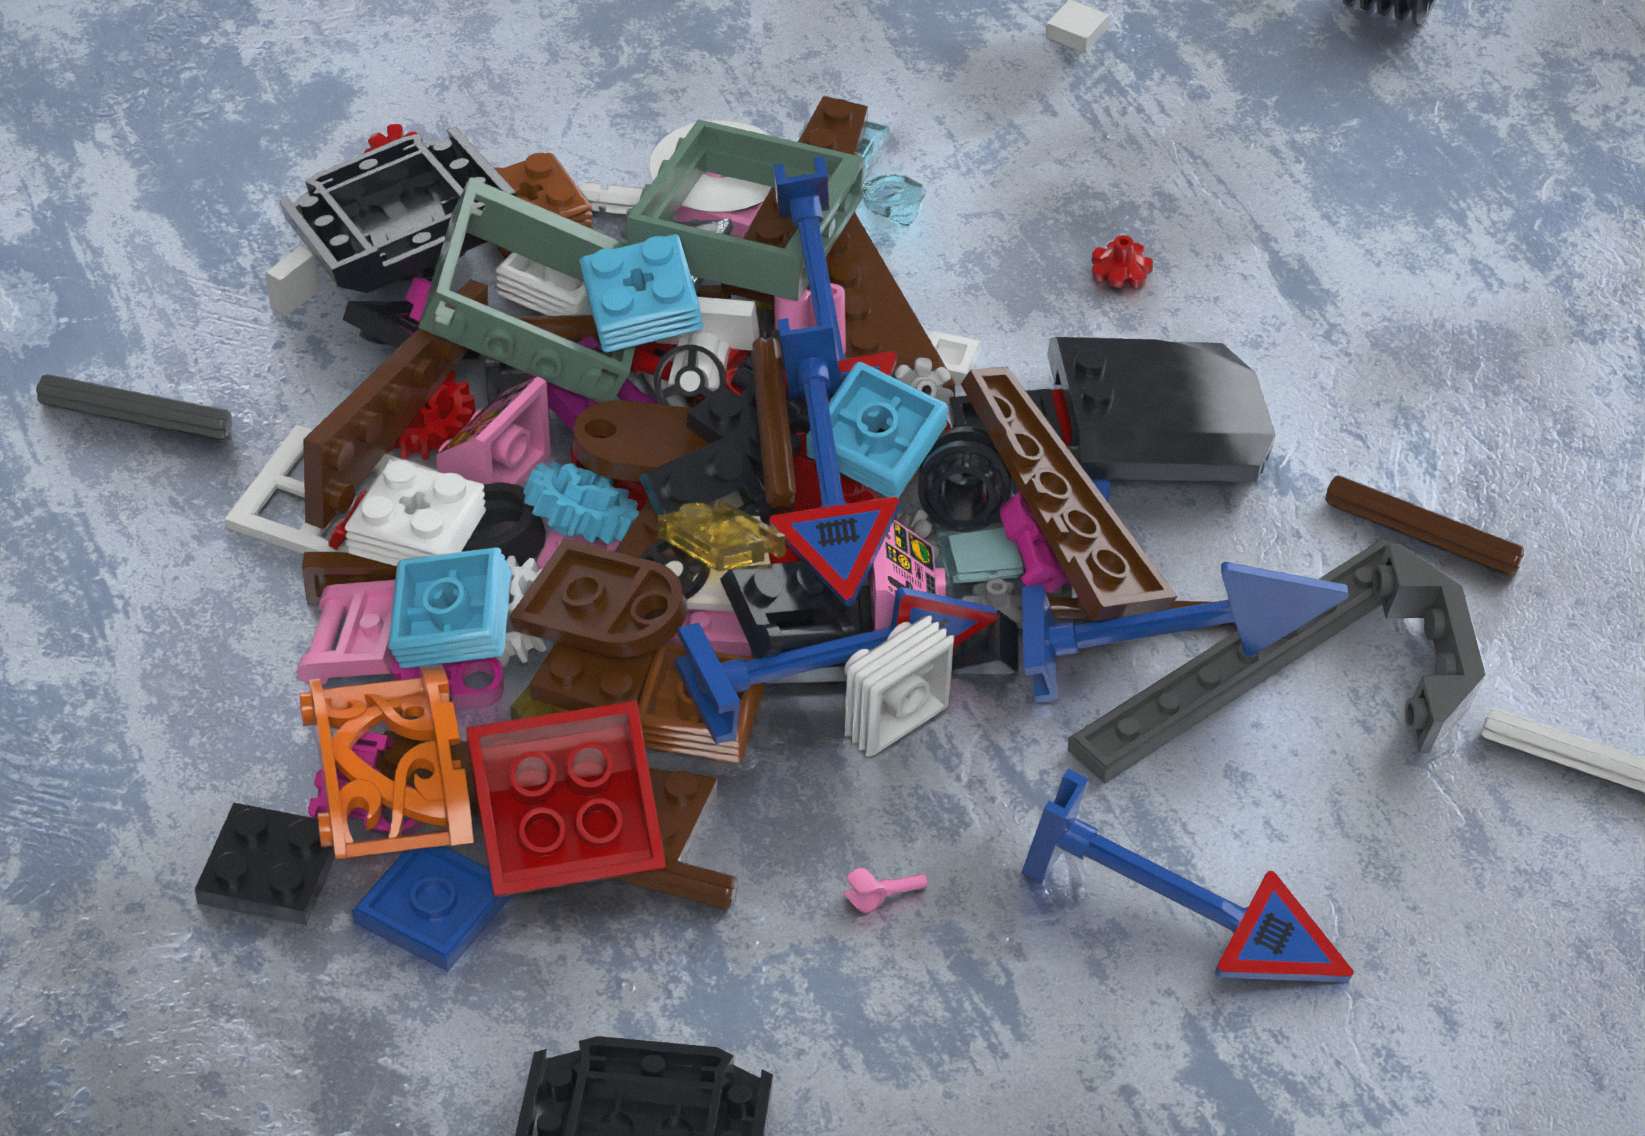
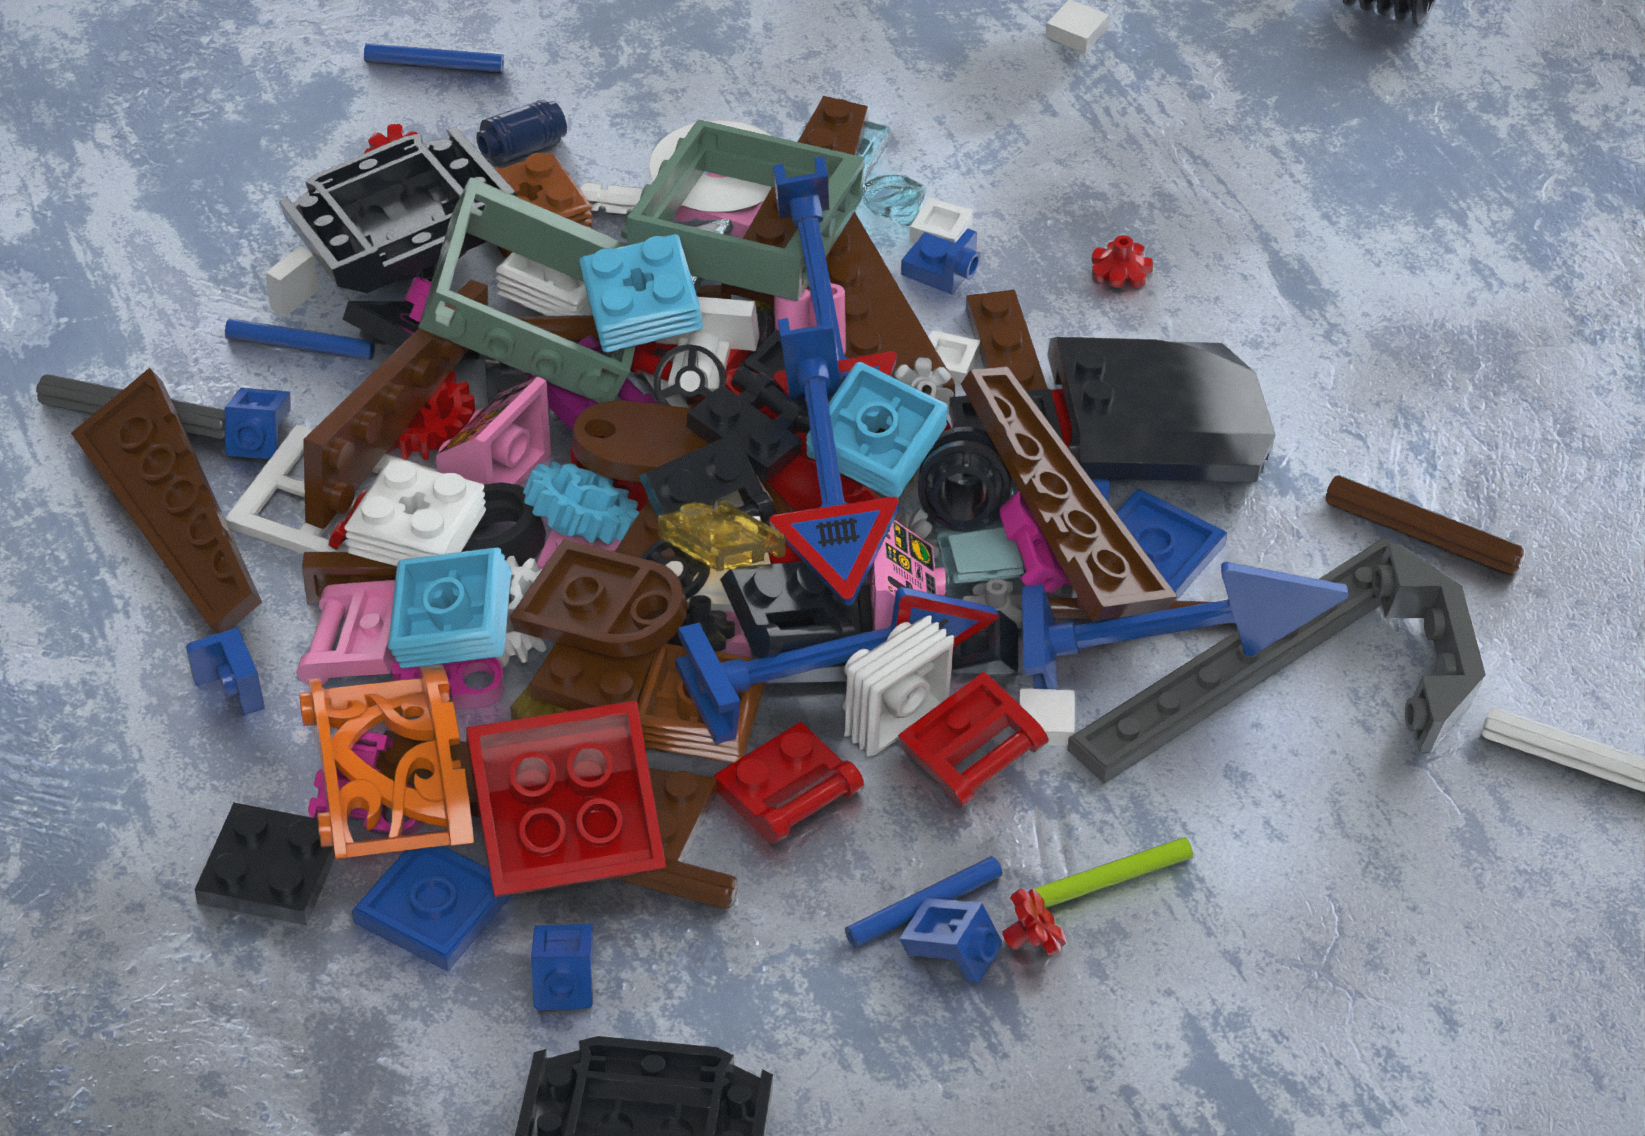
reddish brown axle [751,337,796,508] -> none
bright pink hand [844,867,928,913] -> none
blue piece [1021,769,1354,983] -> none
none -> reddish brown wing [71,368,262,634]
none -> blue bracket [186,627,265,715]
none -> blue piece [225,318,375,360]
none -> blue bracket [225,388,291,459]
none -> blue piece [364,43,504,73]
none -> dark blue head [476,99,567,165]
none -> blue bracket [531,924,593,1010]
none -> black plant [668,595,735,652]
none -> red plate [714,721,864,845]
none -> blue piece [845,856,1003,948]
none -> red plate [898,671,1049,808]
none -> blue bracket [899,898,1002,983]
none -> blue bracket [901,228,981,295]
none -> white tile [910,197,973,243]
none -> reddish brown plate [966,289,1048,391]
none -> red plant [1002,888,1067,957]
none -> white tile [1019,688,1075,746]
none -> lime piece [1033,837,1193,909]
none -> blue tile [1115,488,1227,601]

